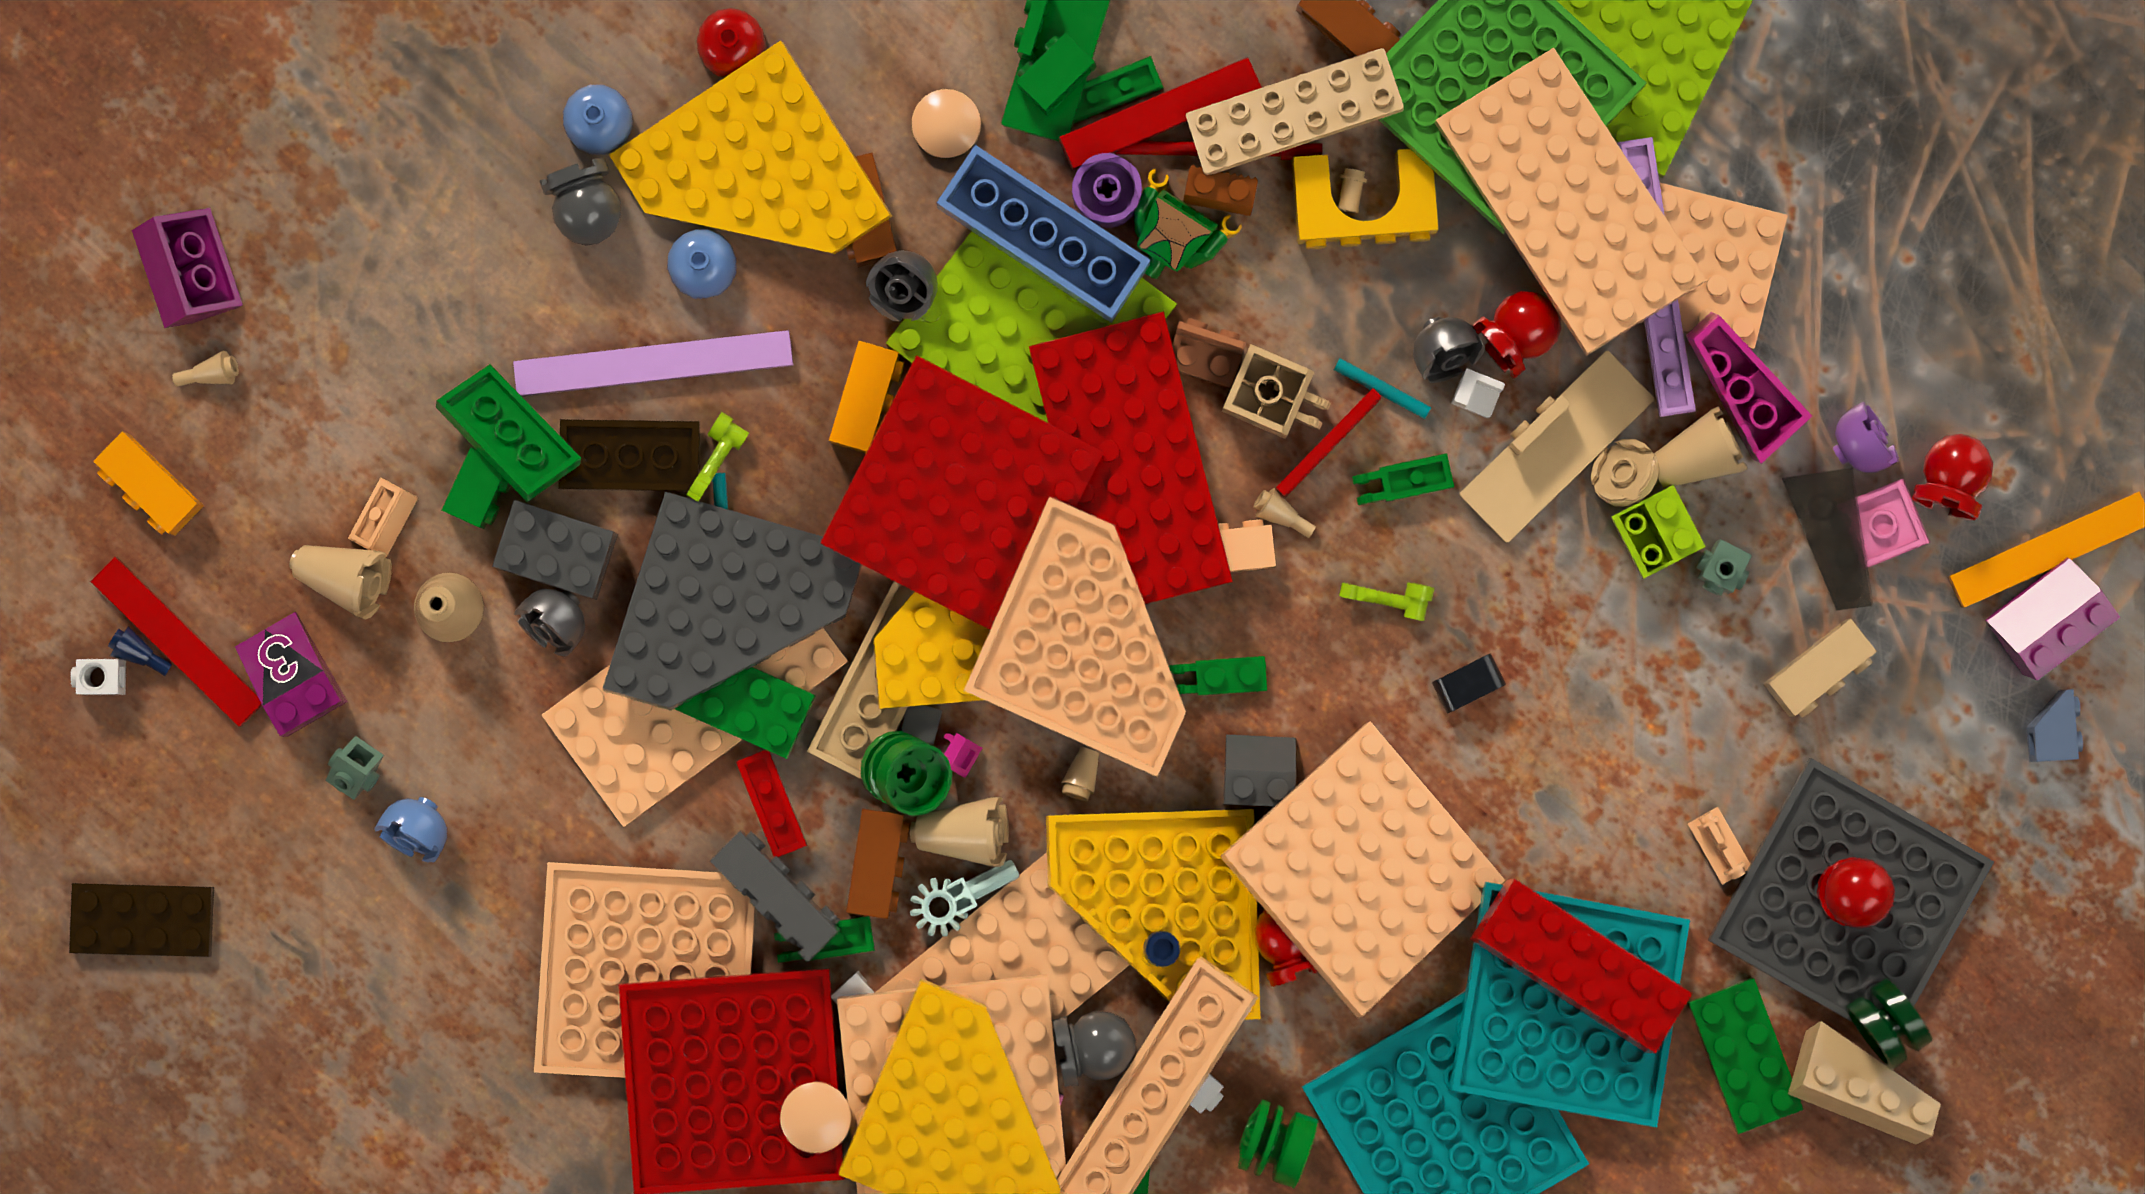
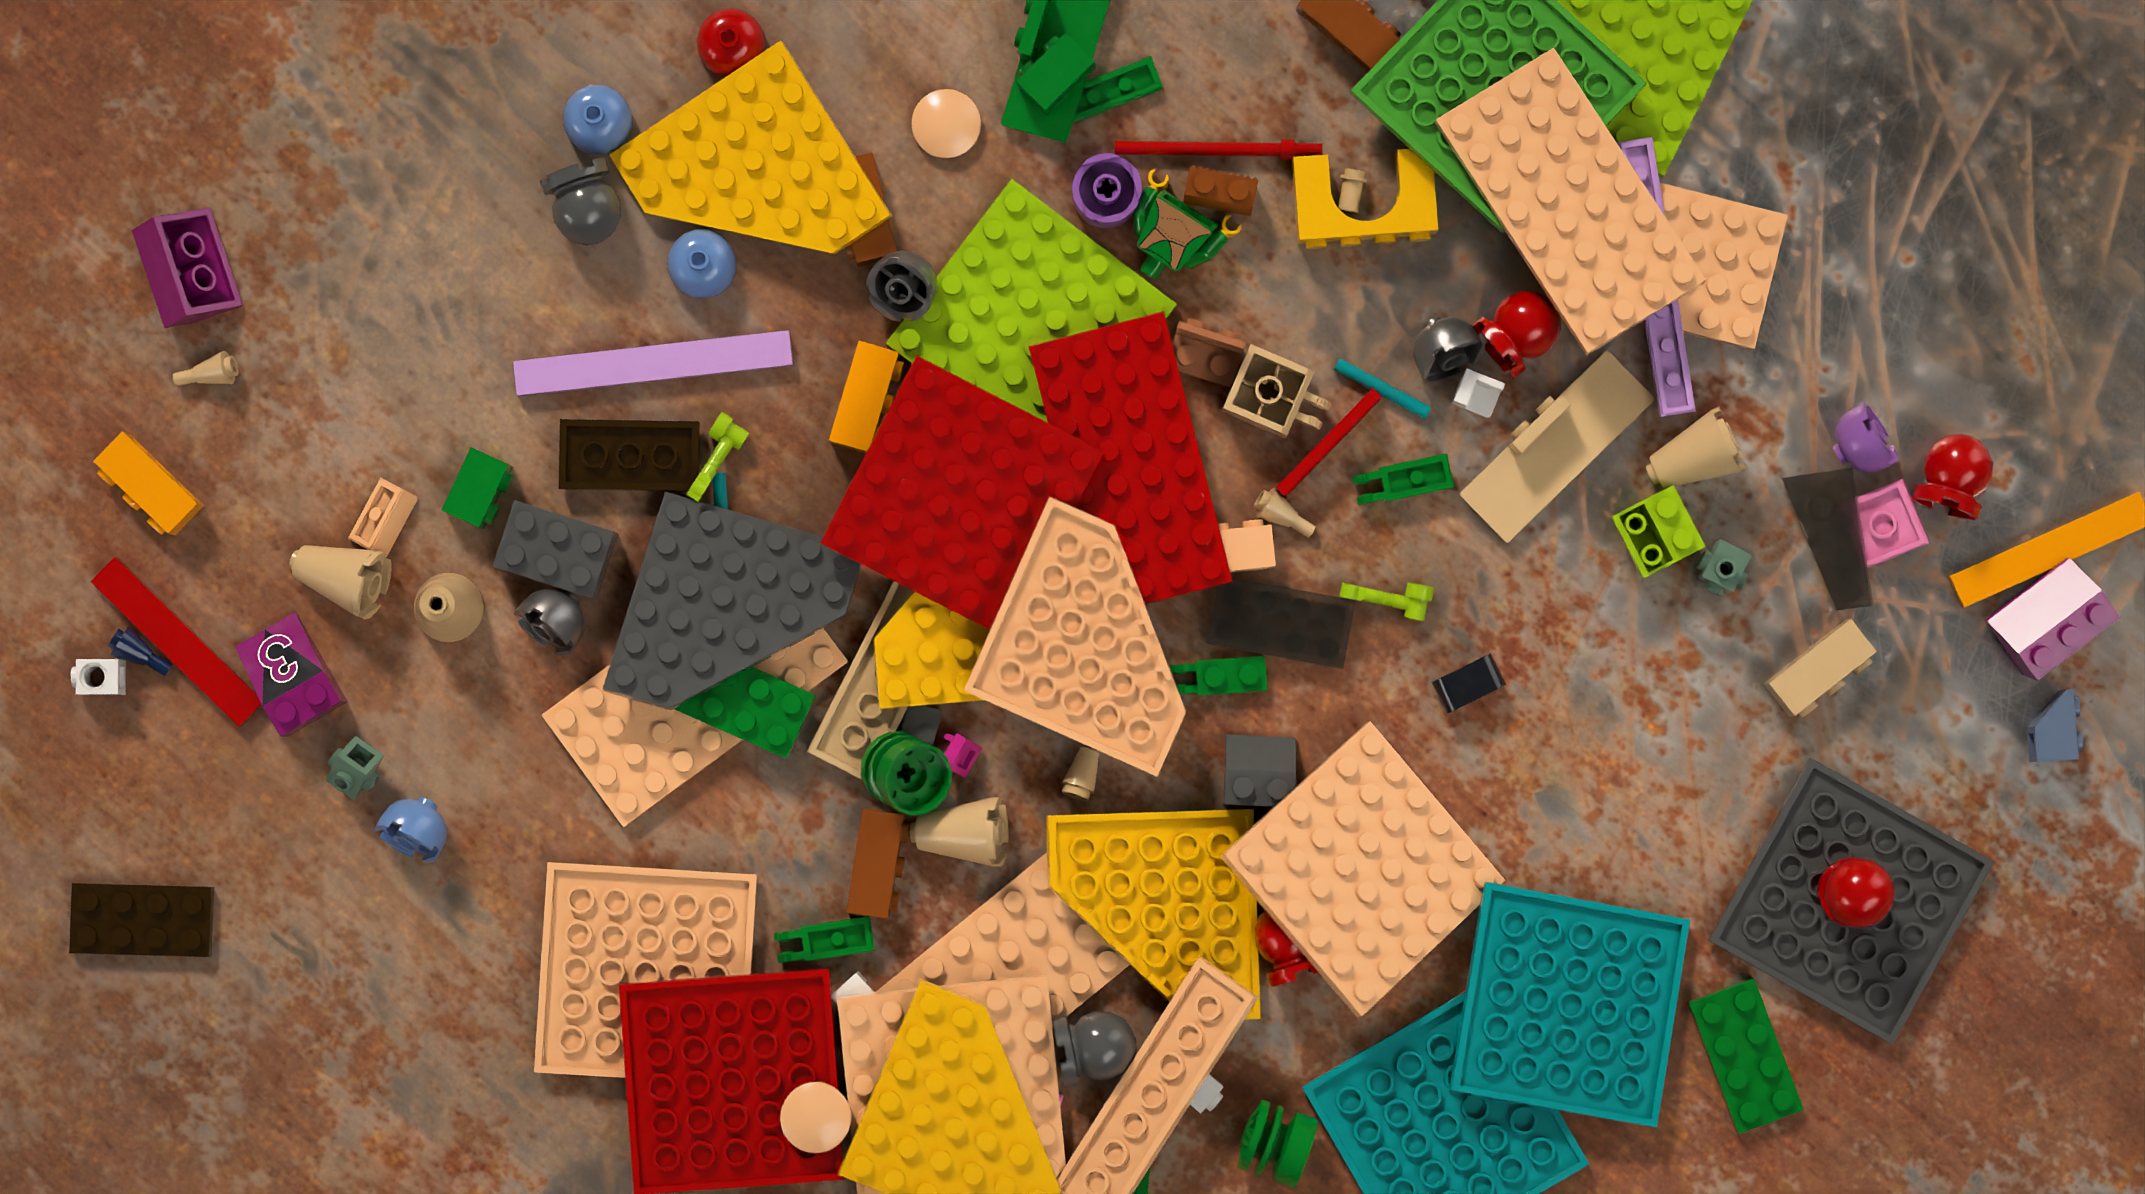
green plate [436,364,581,502] -> none
dark grey wedge [710,831,841,962] -> none
red plate [736,750,808,857] -> none
light aqua gear [910,860,1019,937] -> none
medium blue brick [936,145,1151,323] -> none
red tile [1059,57,1262,171] -> none
dark blue tile [1143,931,1180,967] -> none
tan bracket [1186,48,1404,175] -> none
red brick [1470,879,1692,1053] -> none
tan tile [1590,439,1659,507] -> none
dark pink wedge [1686,312,1812,464] -> none
light nougat hinge [1687,807,1750,885] -> none
tan wedge [1788,1021,1941,1145] -> none
dark green wheel [1845,978,1933,1070] -> none
none -> clear smoke plate [1206,578,1356,669]

